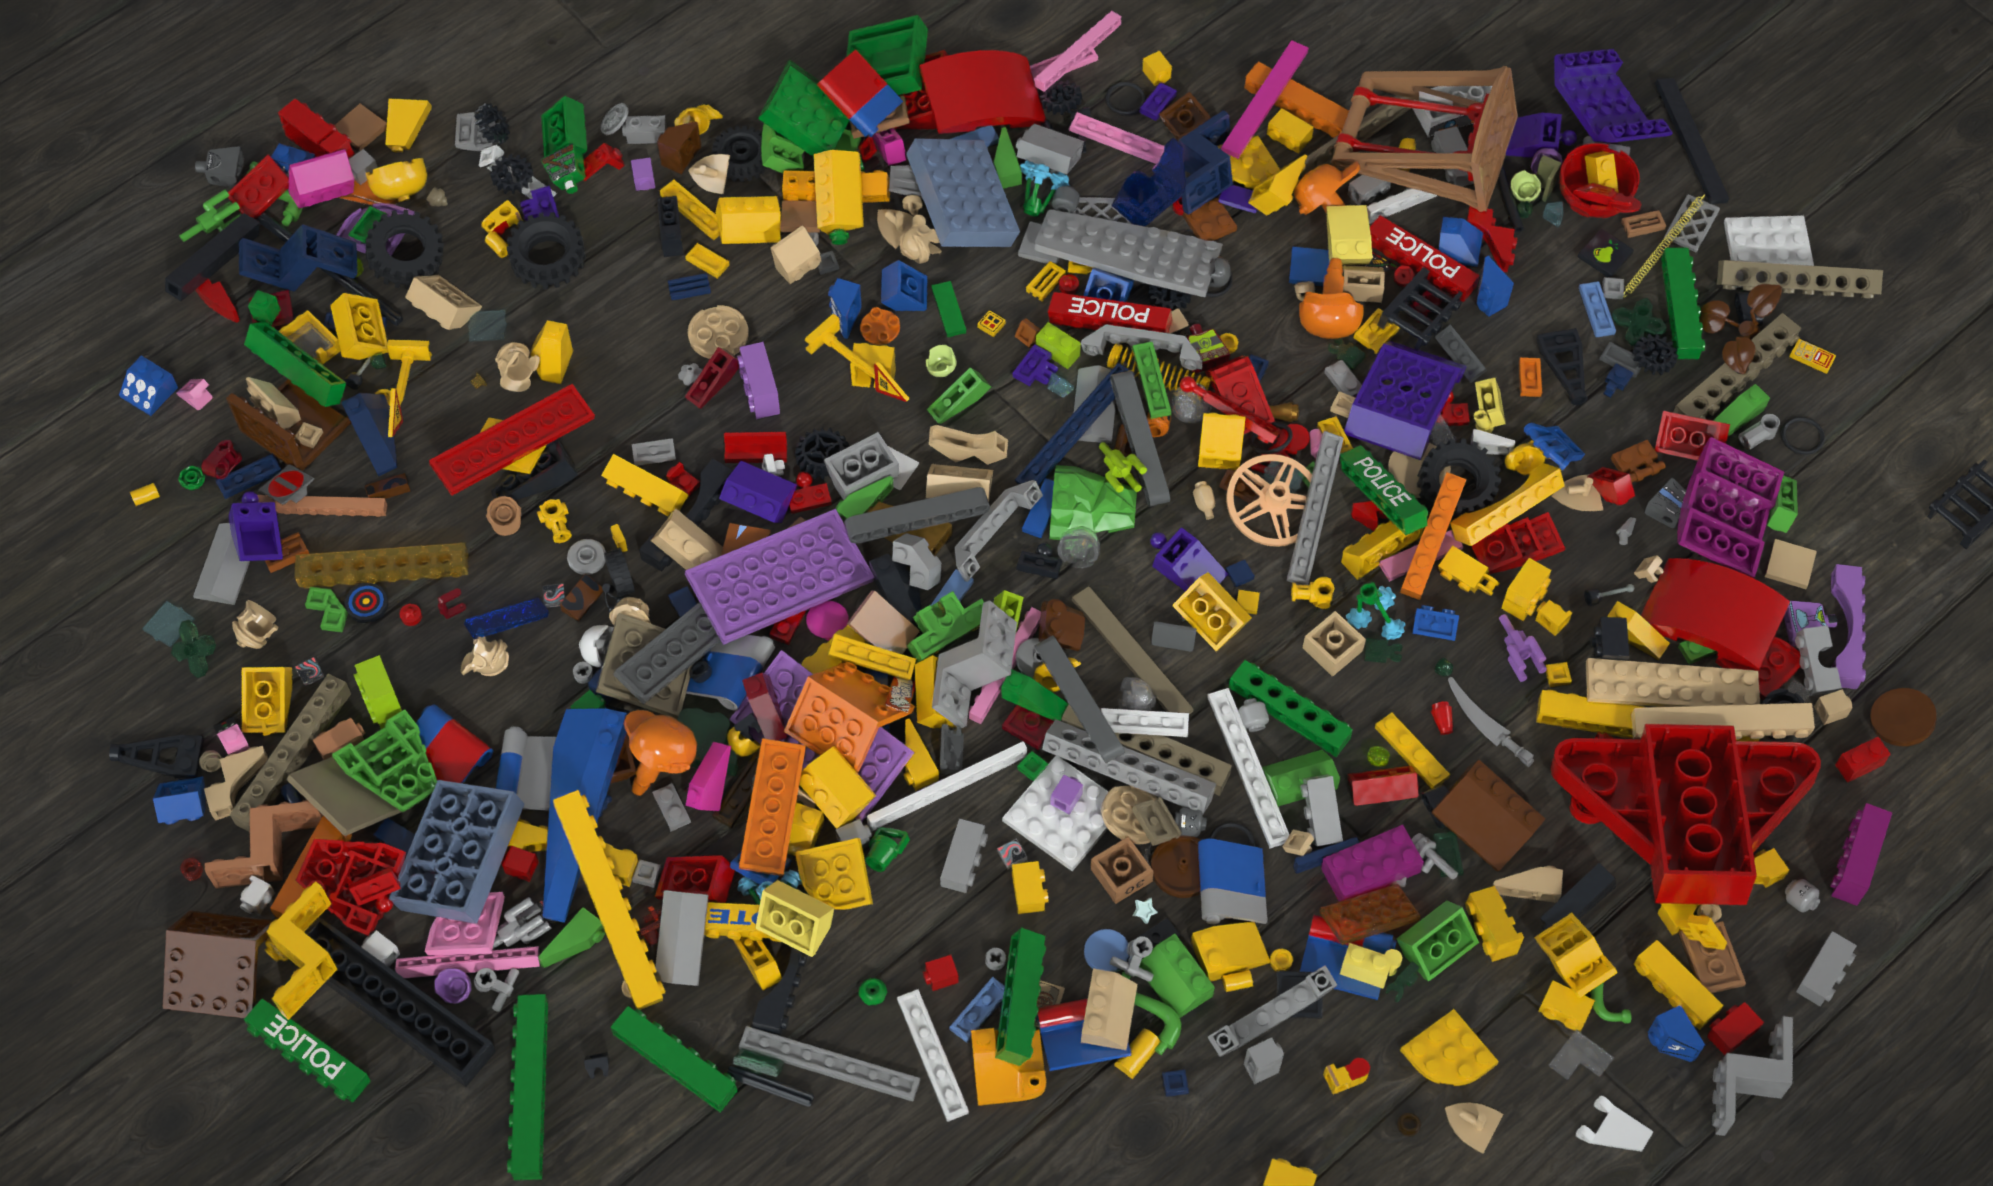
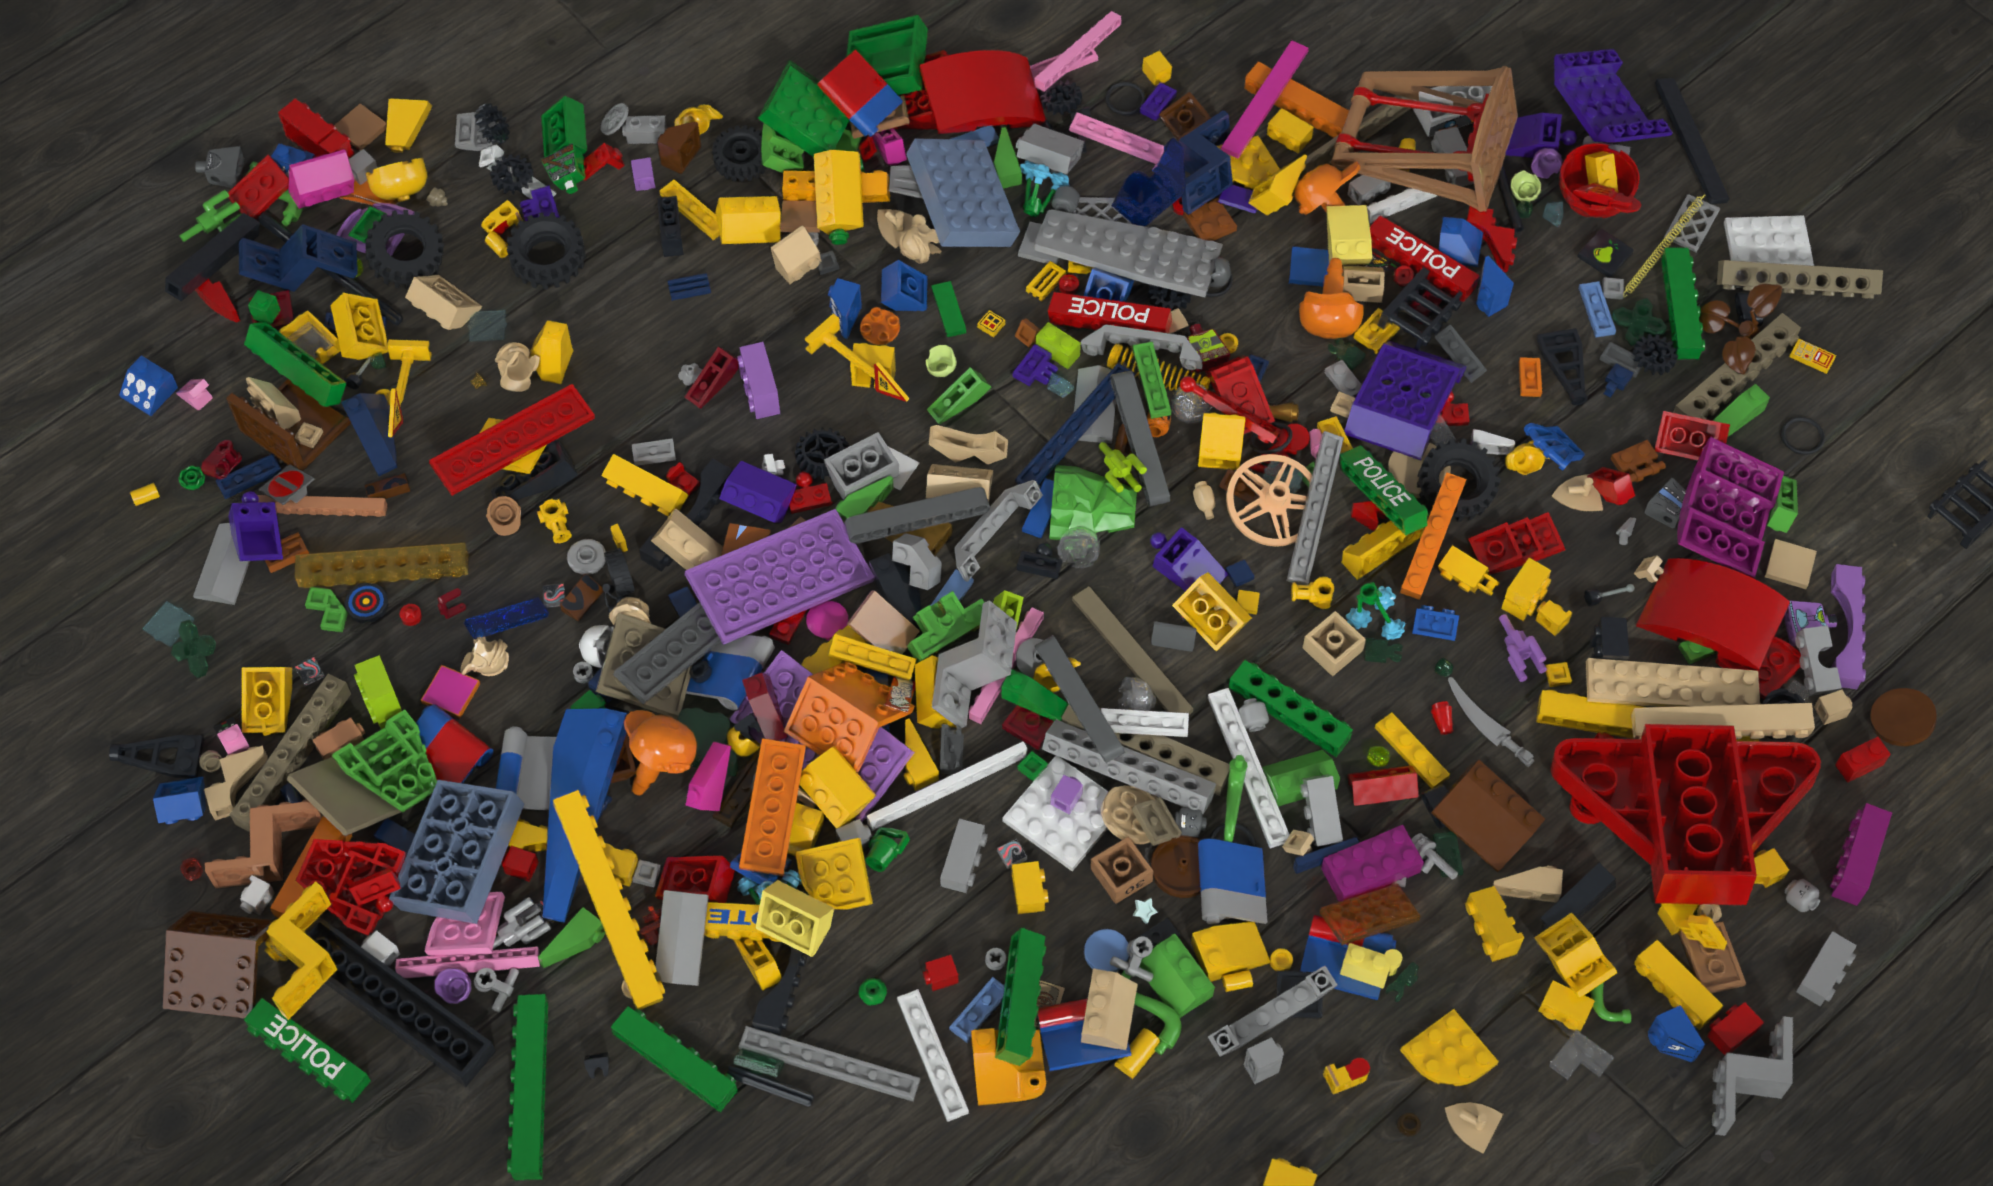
tan helmet [232,600,279,649] -> none
light grey plate [652,783,691,831] -> none
yellow tile [685,243,729,279] -> none
tan shield [688,154,730,194] -> none
tan tile [688,305,749,359] -> none
red panel [724,432,787,463] -> none
tan tile [902,195,922,216] -> none
reddish brown slope [1039,599,1085,651] -> none
dark blue tile [1162,1069,1189,1097] -> none
tan tile [1294,281,1315,301] -> none
bright pink tile [1379,530,1463,582] -> none
bright green slope [1397,901,1479,981] -> none
yellow arch [1450,463,1565,546] -> none
light yellow hinge [1474,378,1505,433] -> none
olive panel [1536,155,1561,202] -> none
white flag [1576,1096,1653,1151] -> none
yellow slope [1607,601,1670,660] -> none
medium nougat tile [1621,210,1666,238] -> none
light grey piece [1738,414,1780,450] -> none
none -> dark pink tile [421,665,480,719]
none -> bright green animal [1224,755,1248,842]

